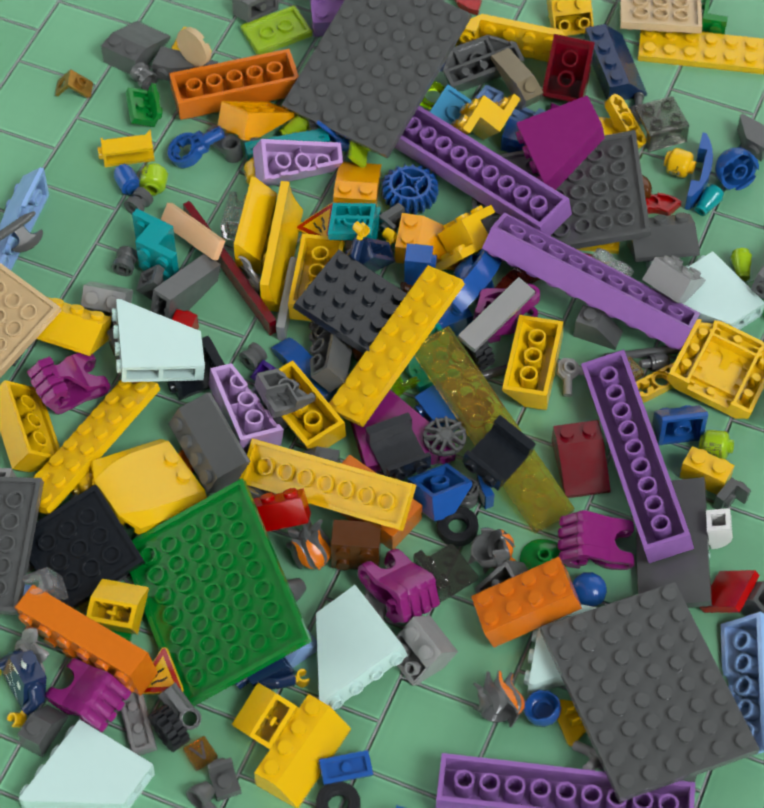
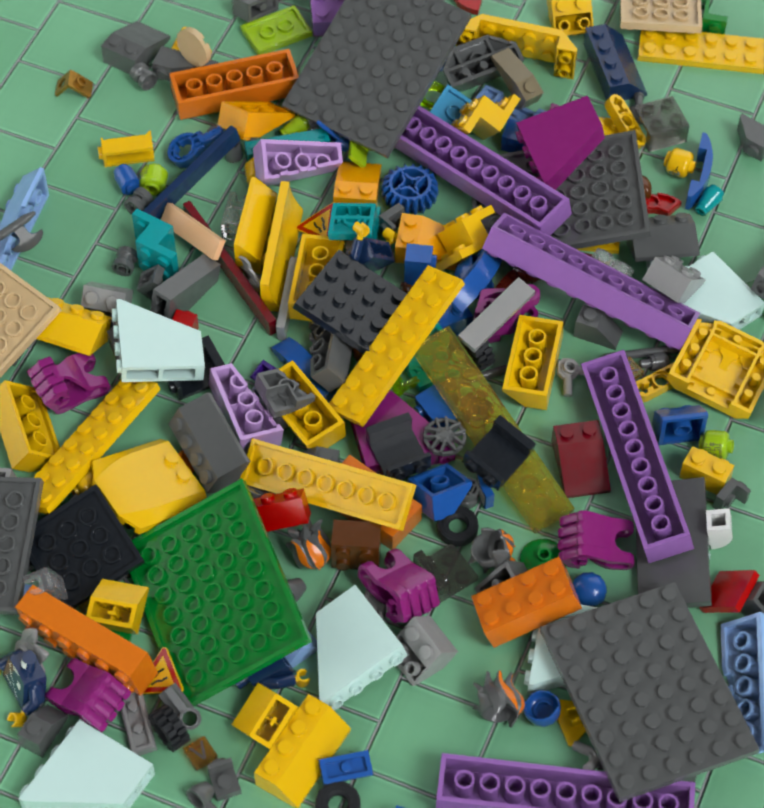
green bracket [125,83,163,127] -> none
dark grey wheel [239,342,267,371] -> none
dark red slope [542,34,595,102] -> none
blue cylinder [715,147,759,191] -> none
lime cone [730,248,752,282] -> none
none -> dark blue tile [143,125,240,219]

